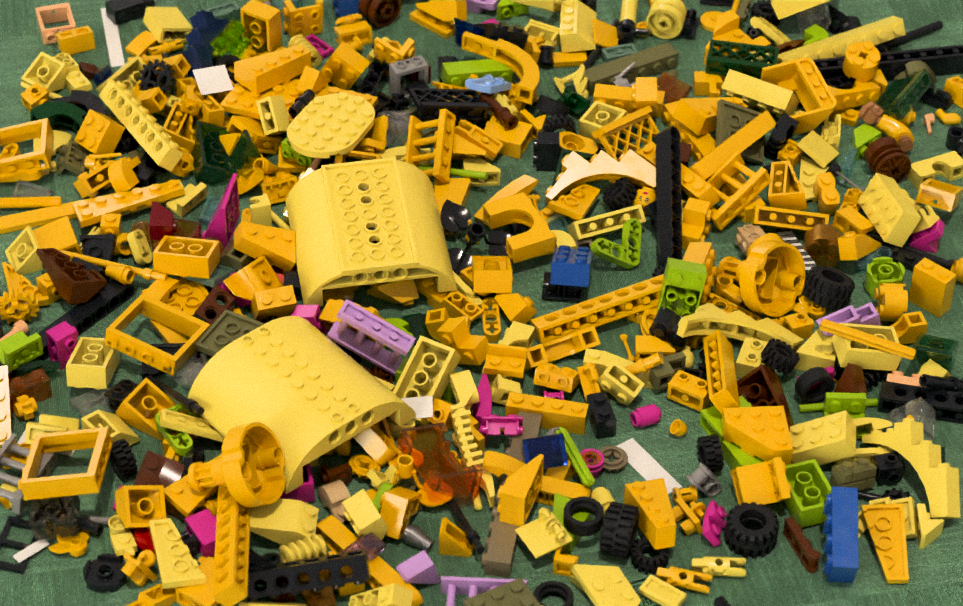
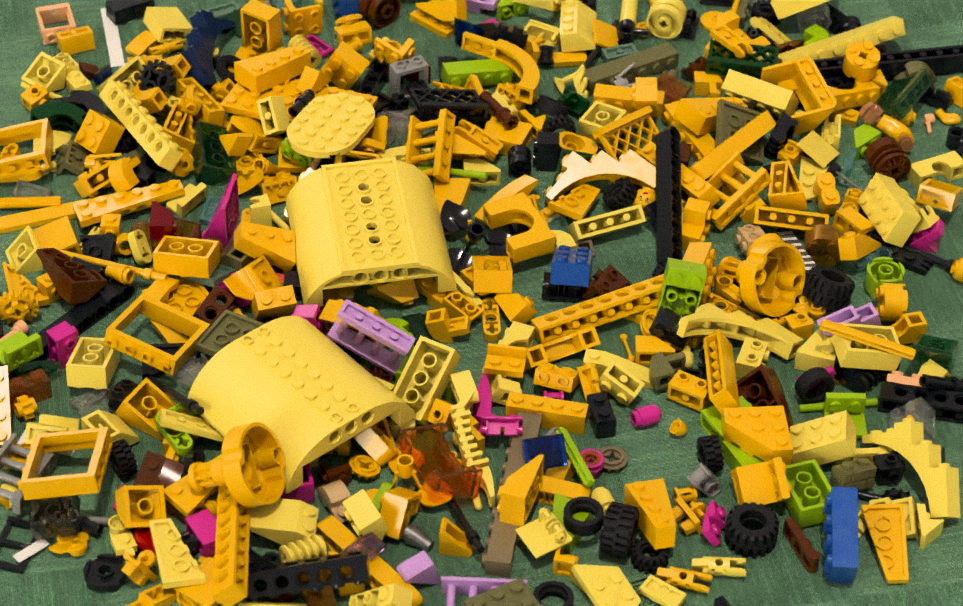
white sticker [192,65,233,95] -> none
clear neon green brick [209,17,250,57] -> none
clear green slope [230,130,261,169] -> none
light yellow bracket [366,464,403,490] -> none
white sticker [400,396,433,419] -> none
yellow brick [436,318,489,366] -> none
light blue plate [465,74,511,94] -> none
yellow slope [483,450,525,477] -> none
lime beam [590,218,642,269] -> none
white sticker [616,438,682,494] -> none
yellow pin [624,352,664,376] -> none
black tyre [761,339,800,374] -> none
reddish brown slope [833,363,867,394] -> none
light yellow slope [852,417,893,434] -> none
black piece [874,21,943,49] -> none
yellow brick [908,258,957,318] -> none
none -> black wheel [508,144,532,178]
none -> reddish brown bracket [582,264,633,300]
none -> reddish brown hair [681,56,707,79]
none -> yellow hinge [709,24,754,59]

